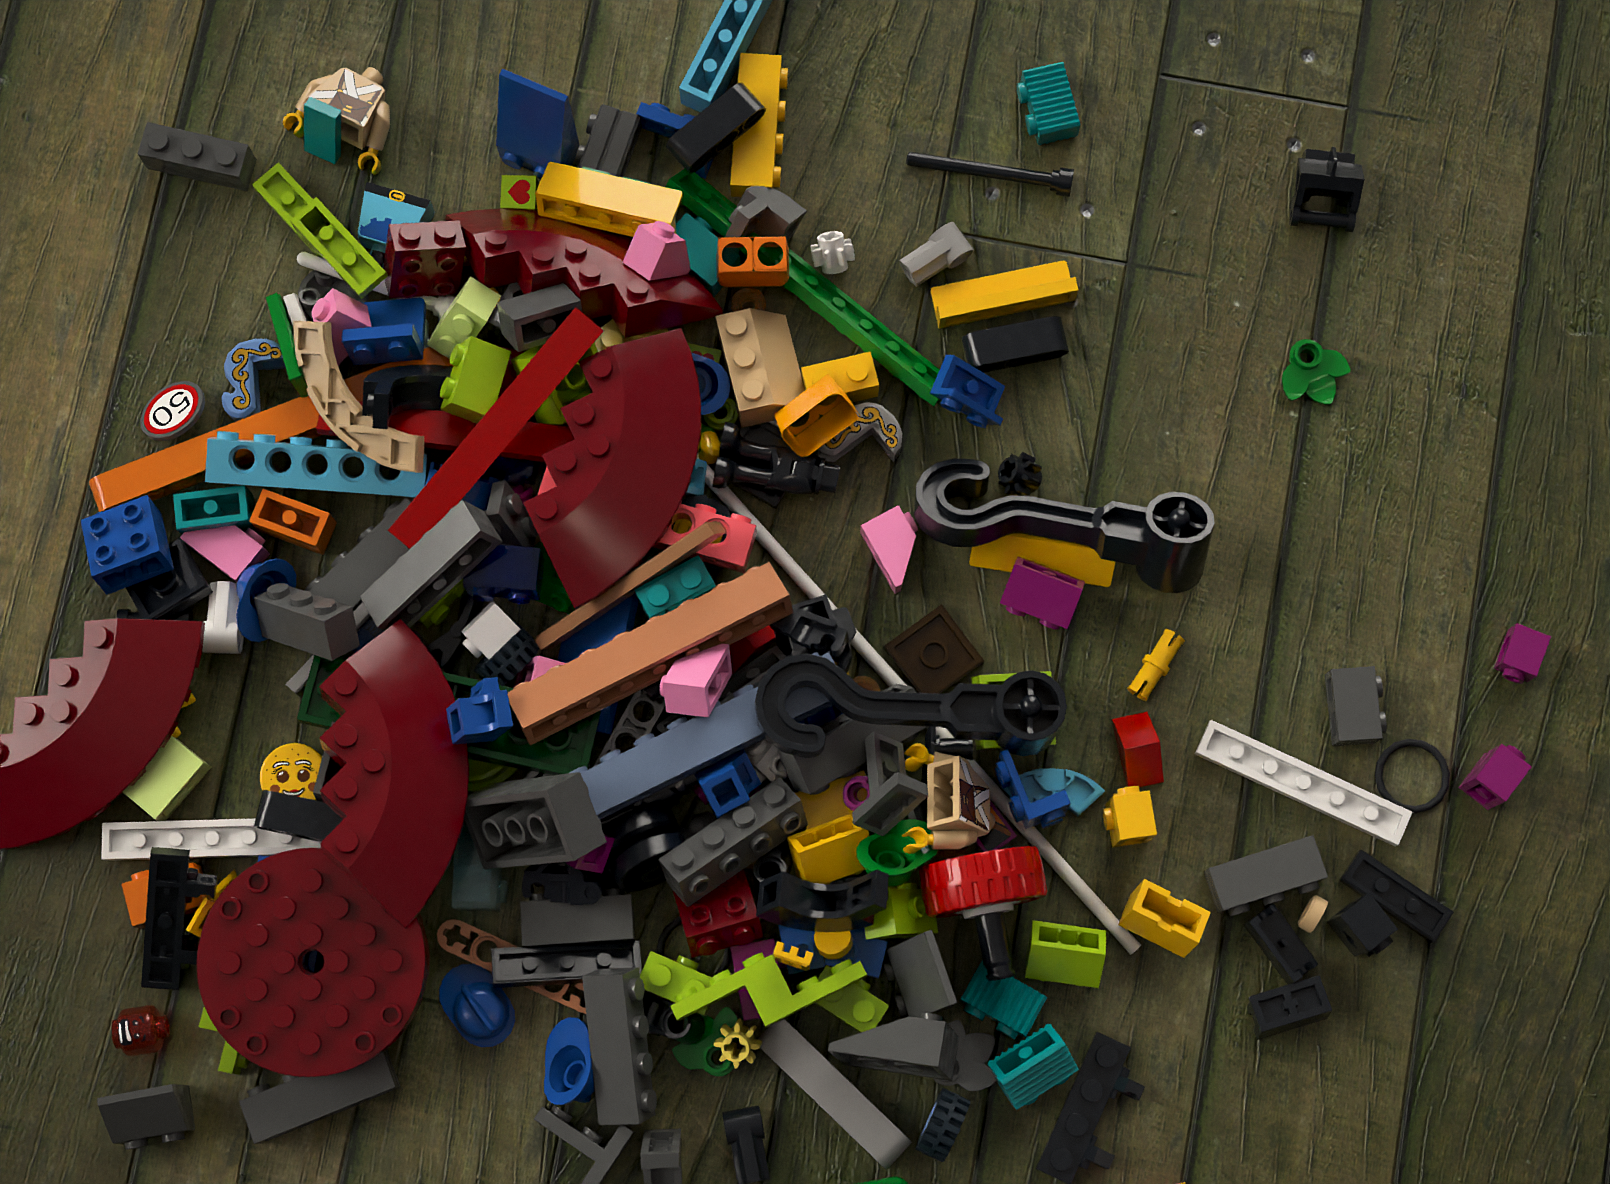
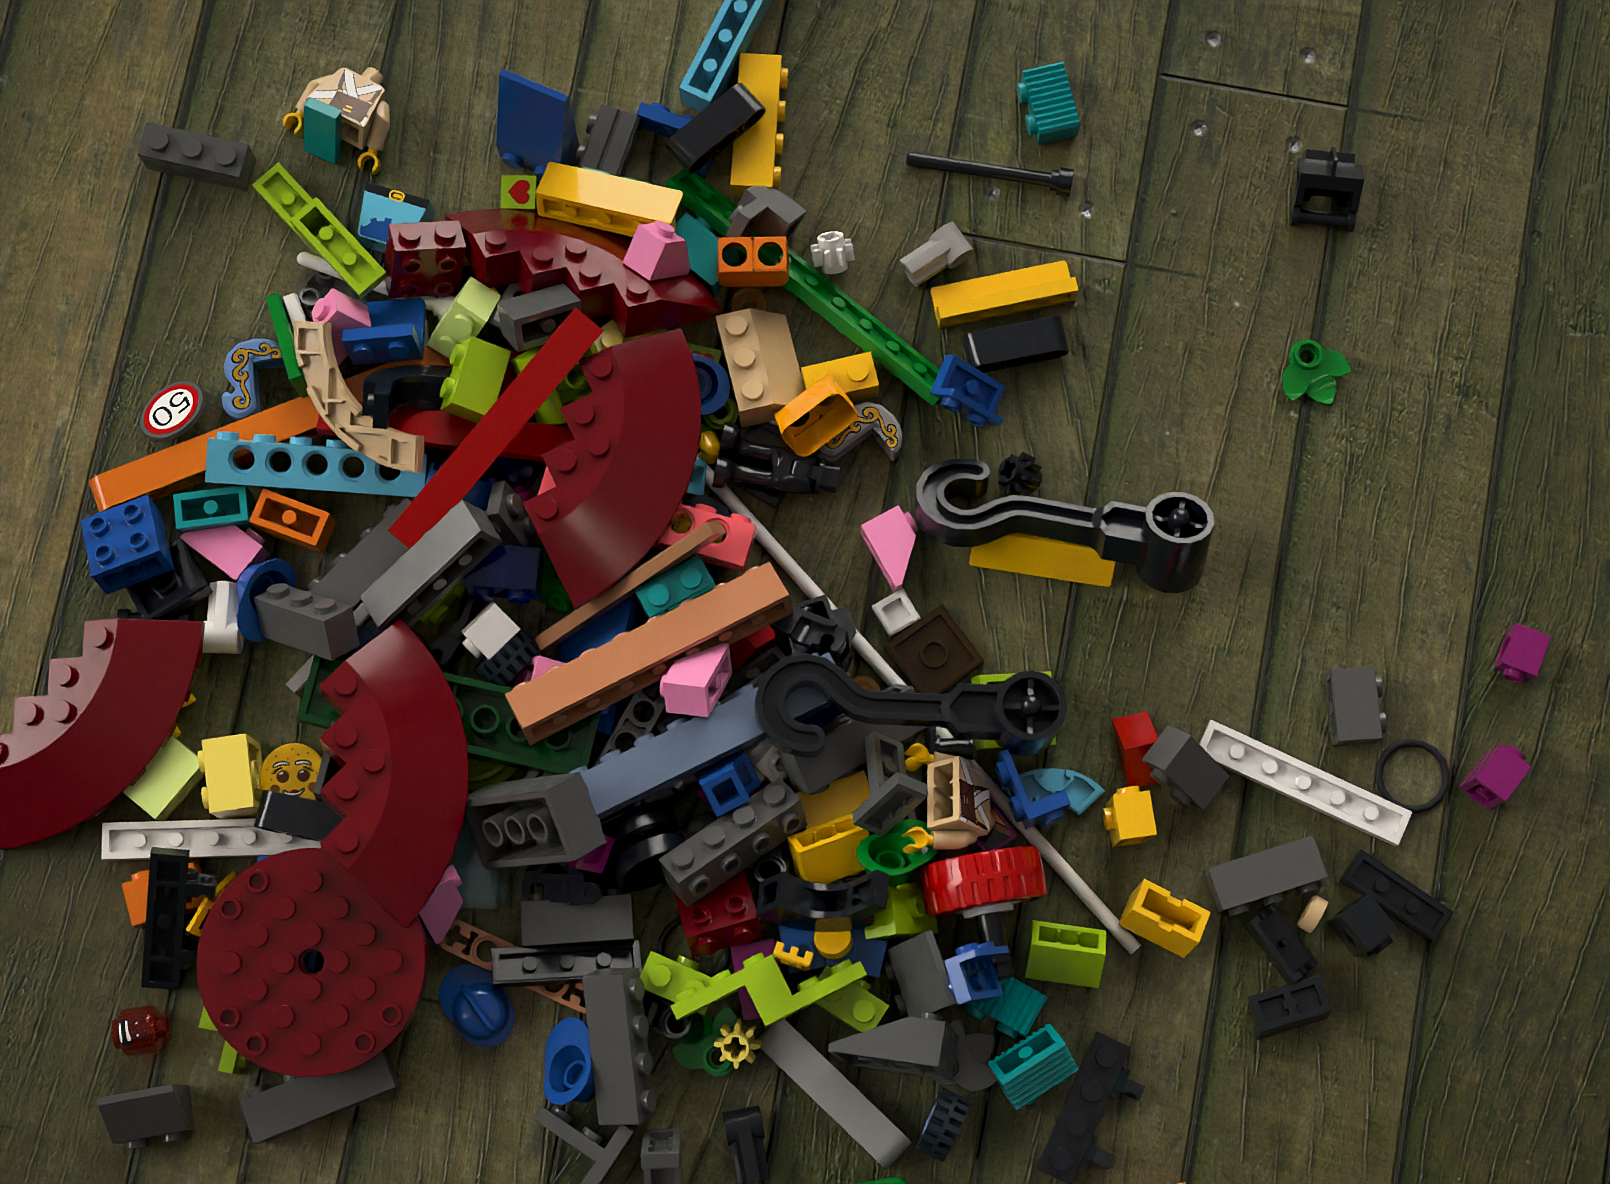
blue brick [446,677,513,744] -> none
magenta plate [843,776,870,811] -> none
magenta brick [1000,556,1085,630] -> none
yellow pin [1127,629,1185,701] -> none
none -> light yellow brick [198,733,263,819]
none -> bright pink slope [419,864,463,944]
none -> white tile [872,588,921,638]
none -> blue bracket [944,941,1010,1005]
none -> dark grey brick [1142,725,1229,810]

